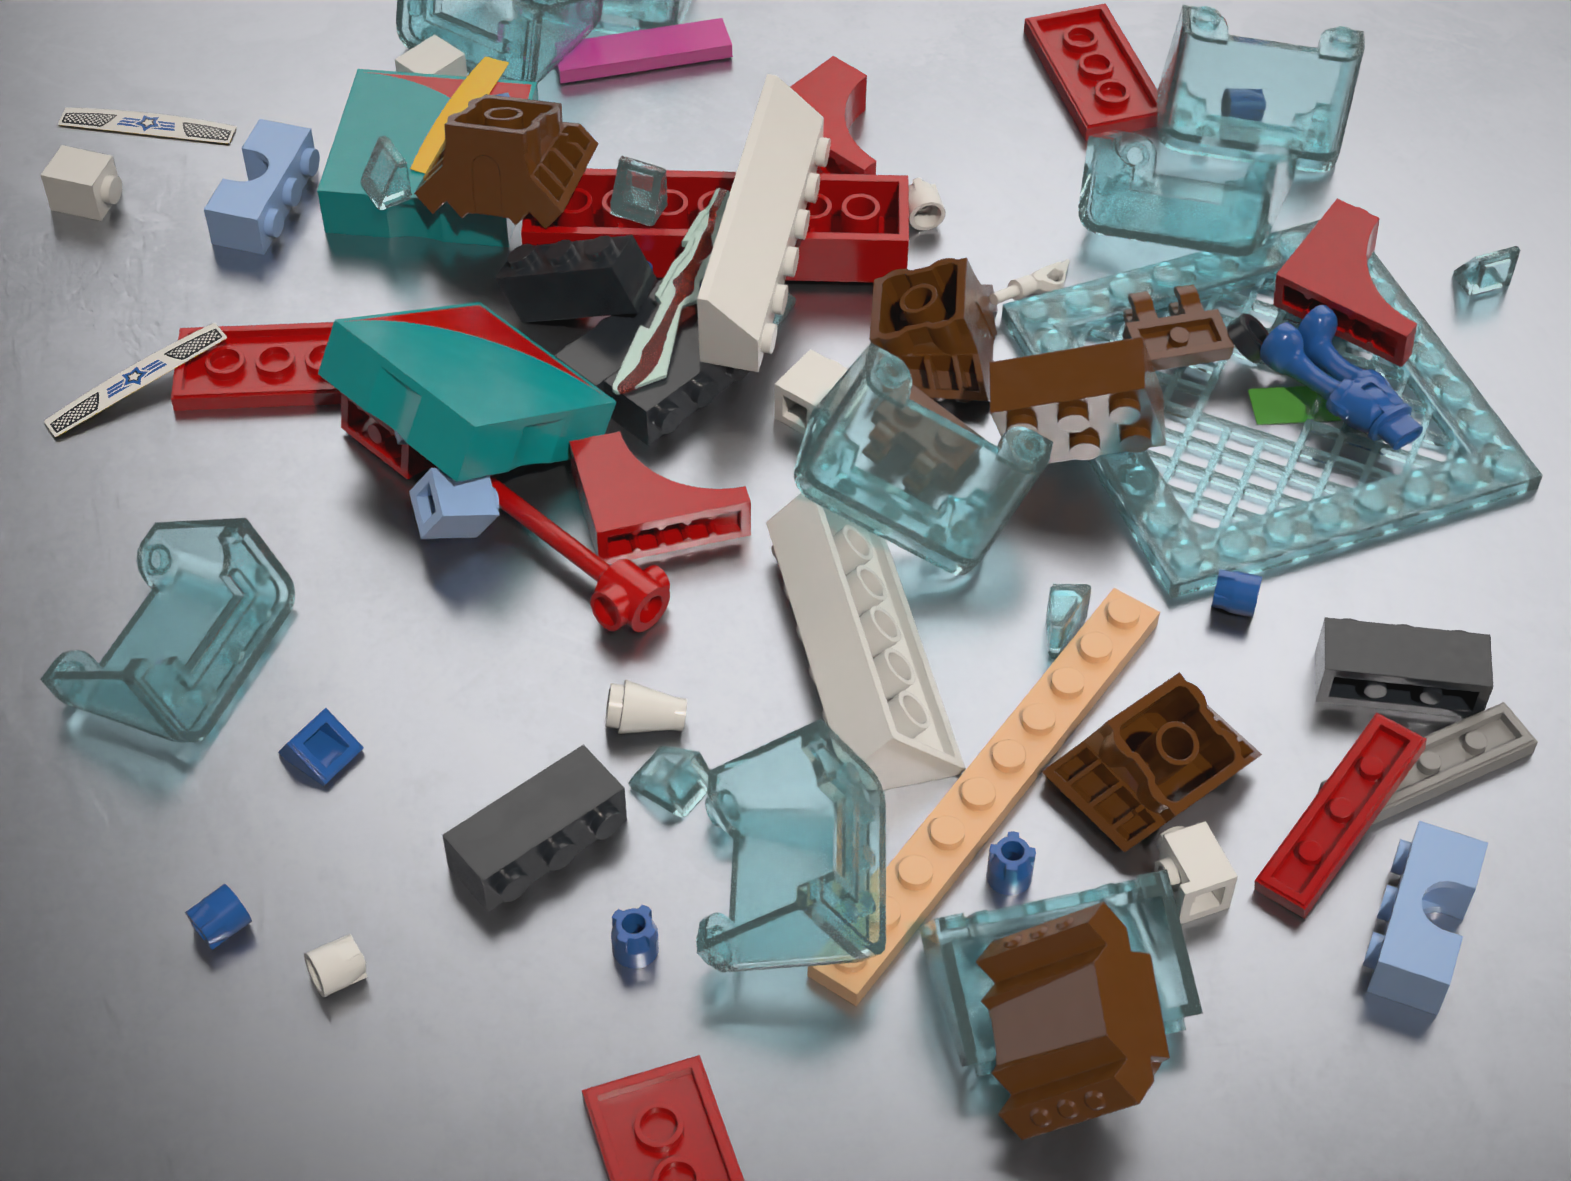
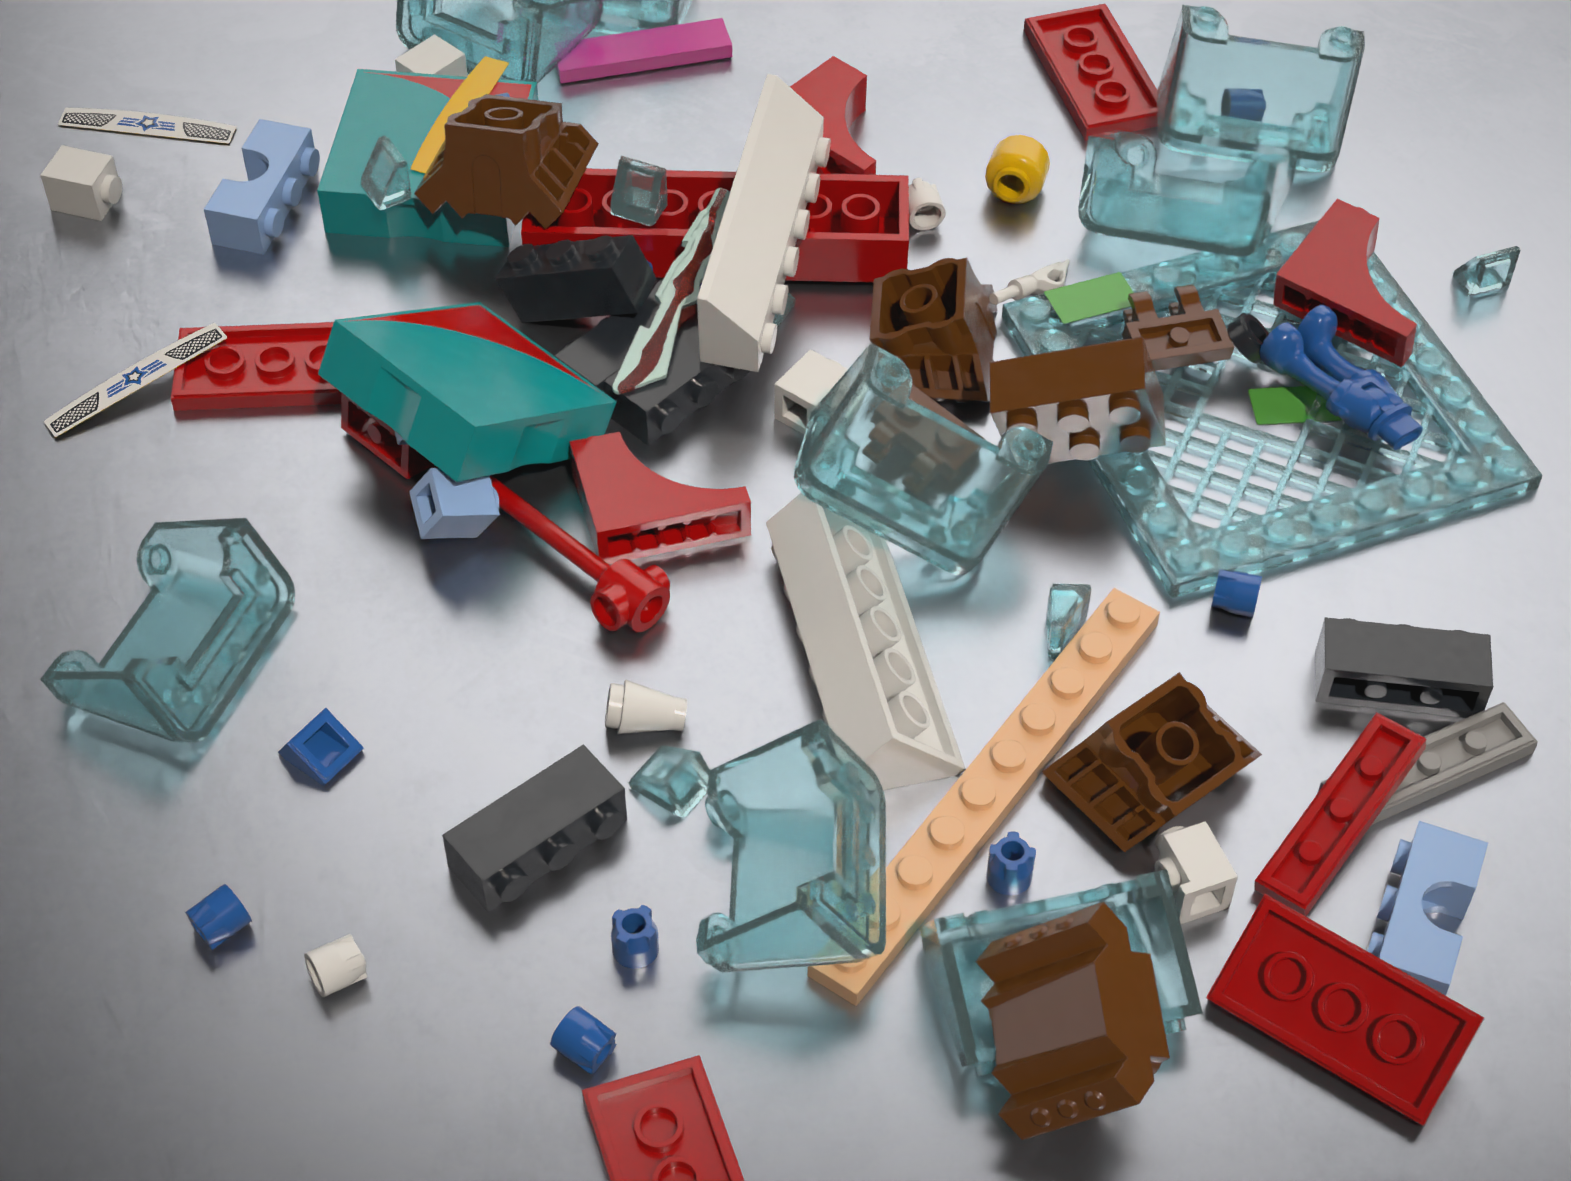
none -> blue hose [550,1006,617,1074]
none -> yellow head [985,135,1050,204]
none -> bright green sticker [1044,272,1134,324]
none -> red tile [1206,894,1485,1126]

